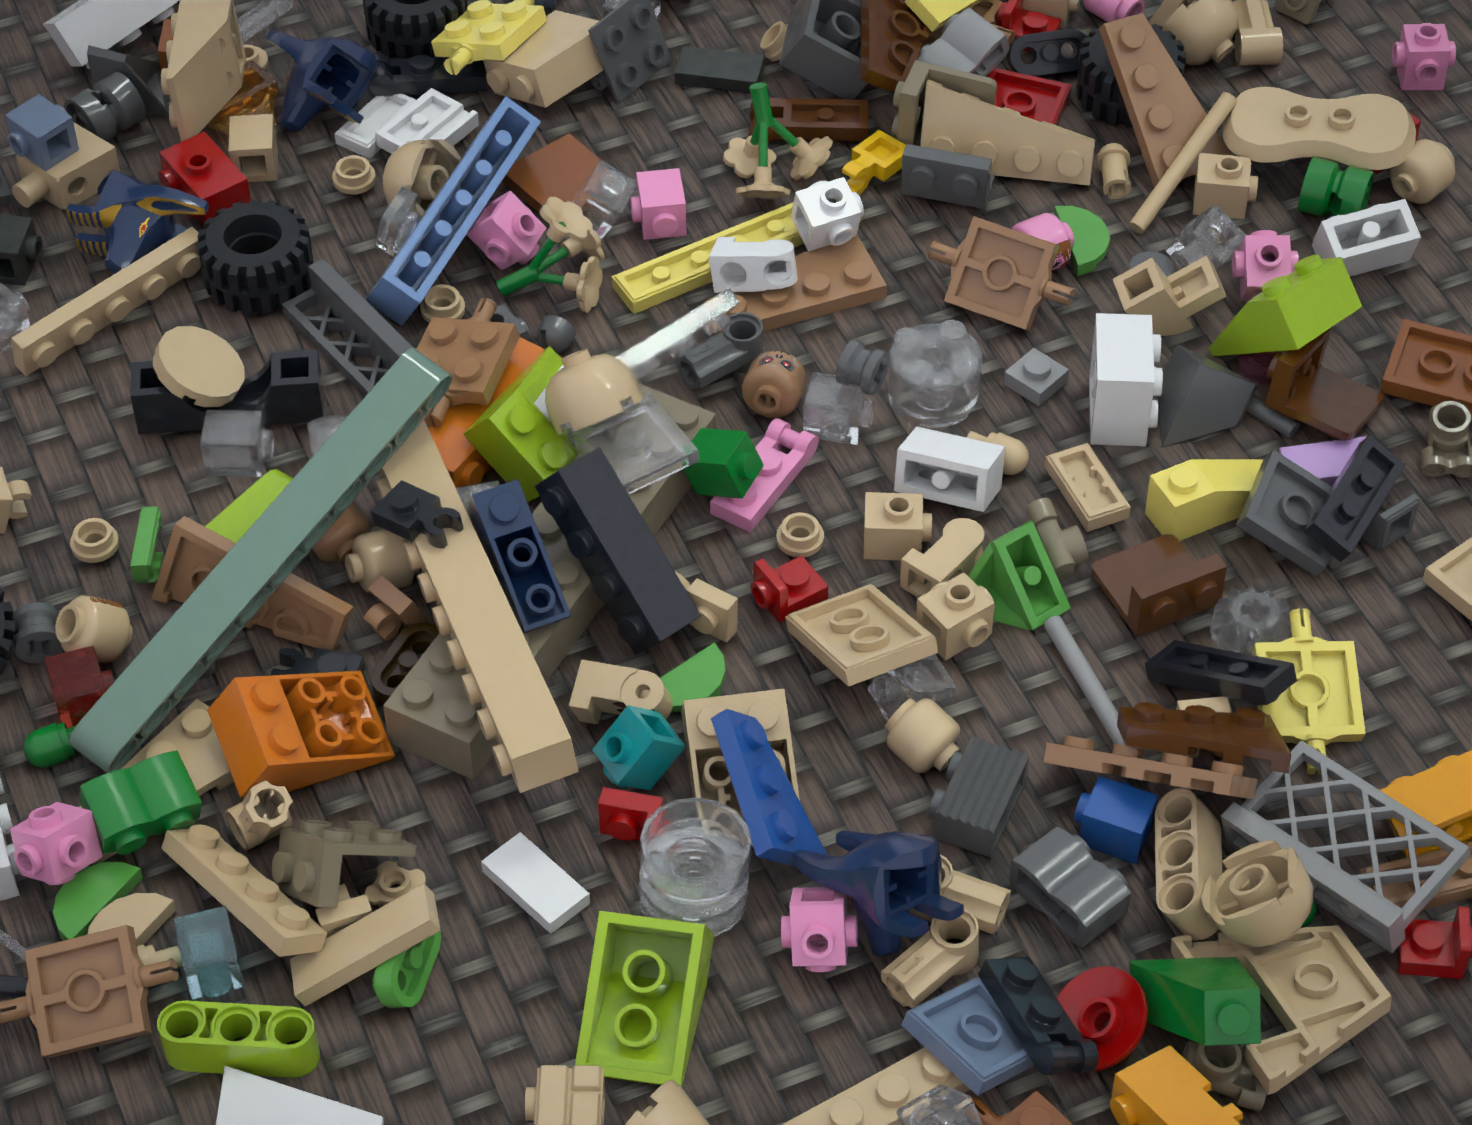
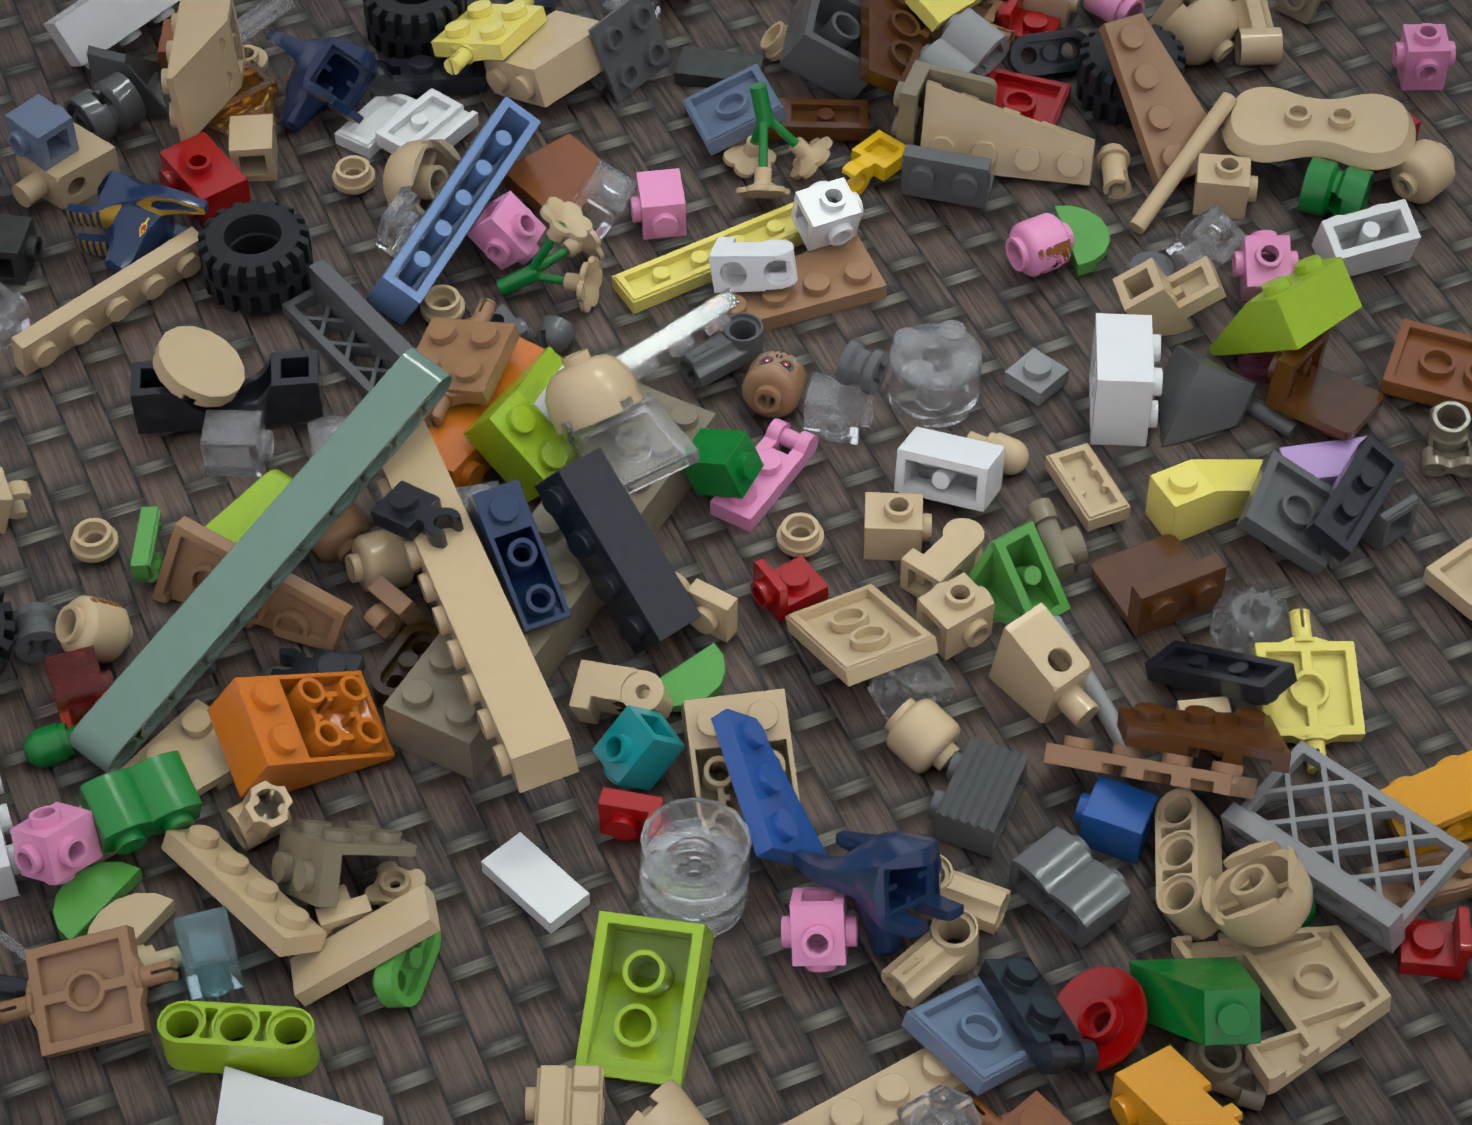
medium nougat plate [928,216,1075,331] -> none
none -> sand blue tile [682,64,787,156]
none -> tan torso [988,602,1099,728]

